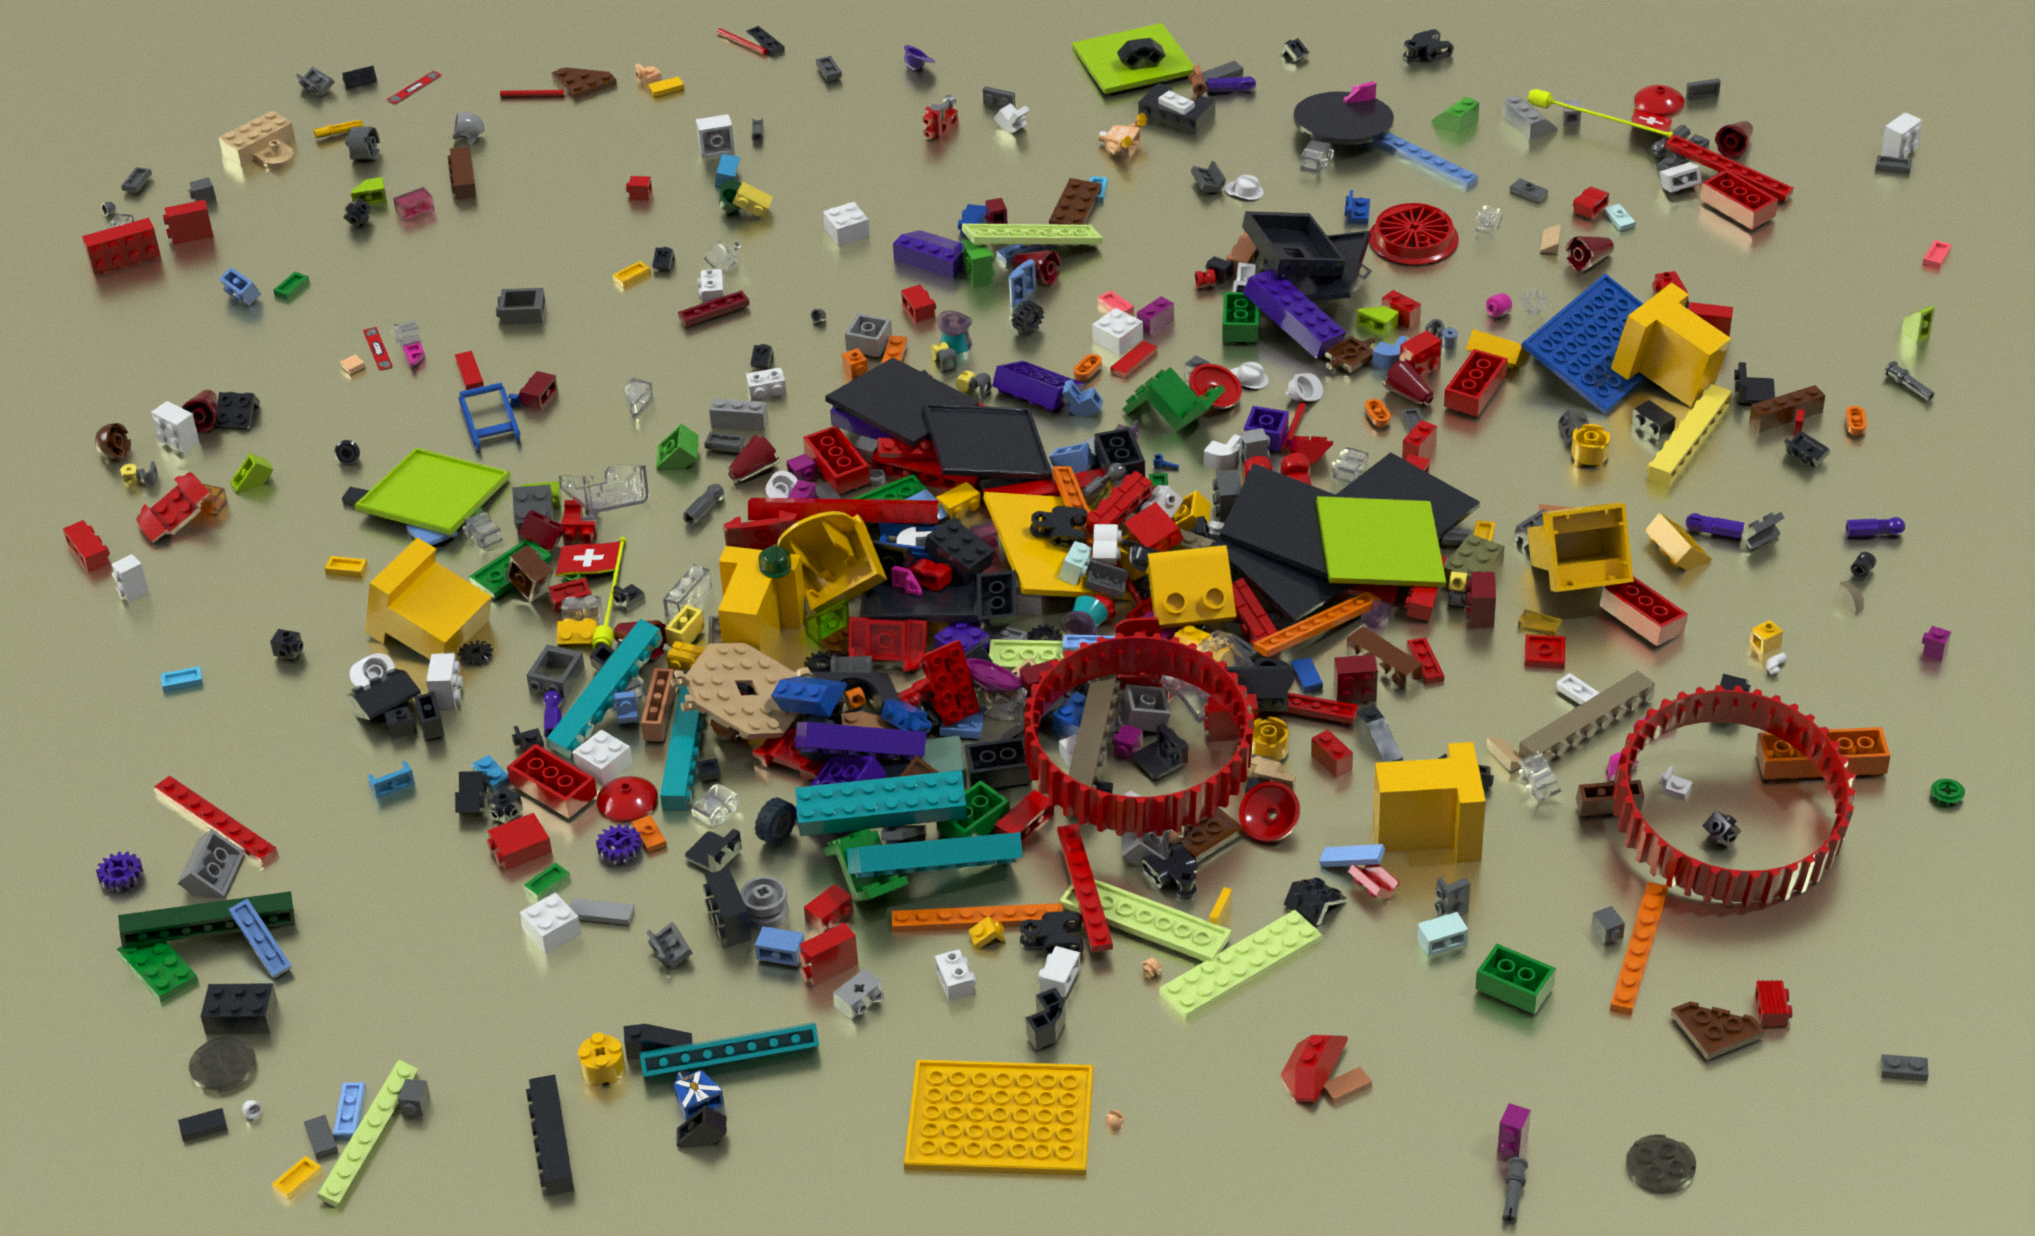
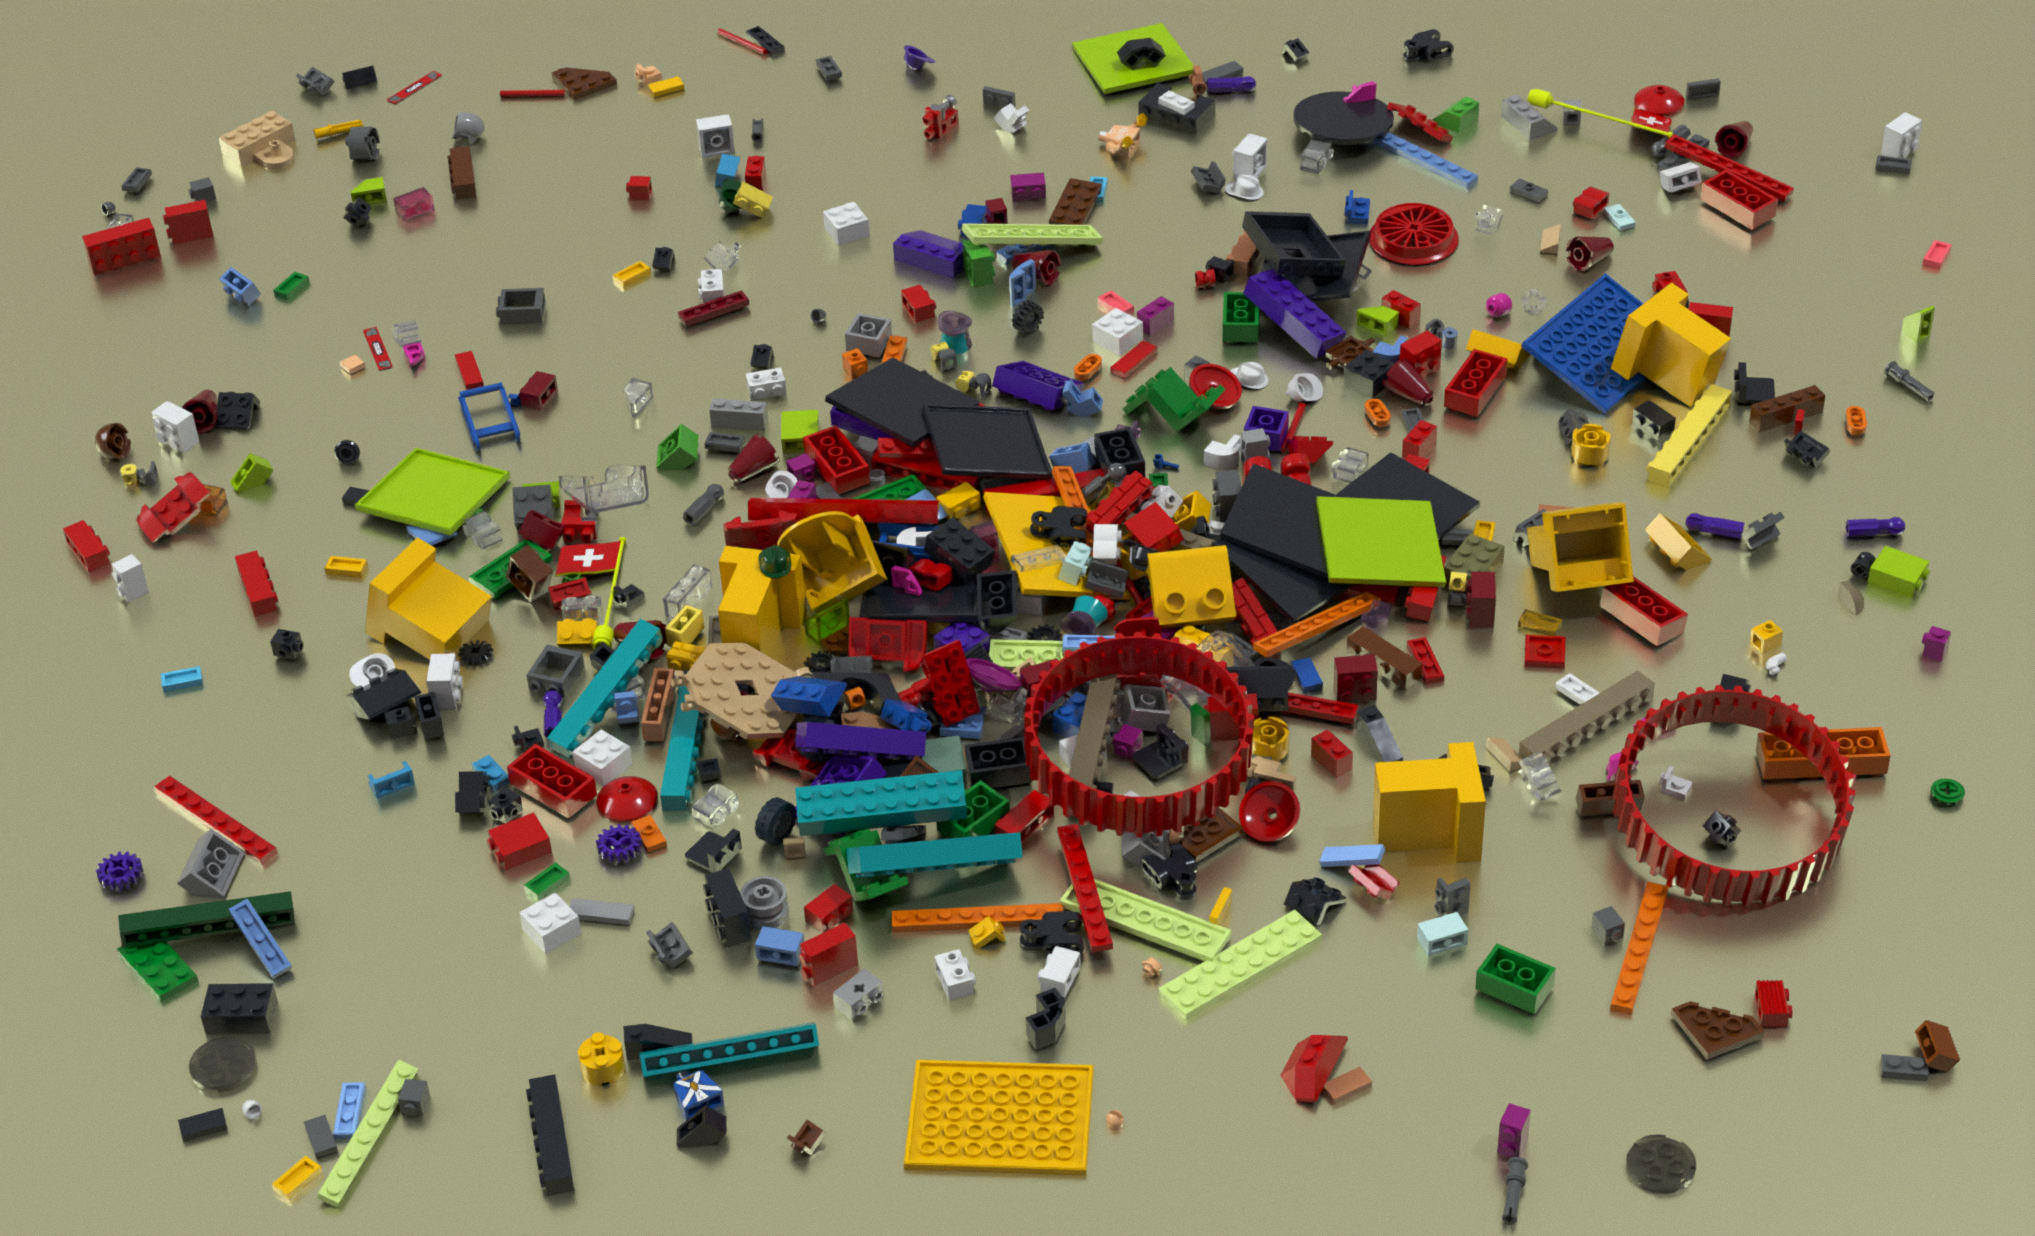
white brick [1233,262,1257,292] -> none
none -> red brick [235,550,279,617]
none -> red brick [745,156,766,191]
none -> lime brick [781,410,819,454]
none -> tan tile [783,837,806,859]
none -> reddish brown bracket [787,1120,826,1155]
none -> magenta brick [1010,172,1046,201]
none -> clear tile [1011,545,1067,572]
none -> green tile [1190,703,1211,746]
none -> white brick [1232,133,1267,179]
none -> black brick [1344,350,1395,398]
none -> red wing [1387,102,1453,143]
none -> lime brick [1868,546,1931,598]
none -> dark orange brick [1915,1020,1960,1073]

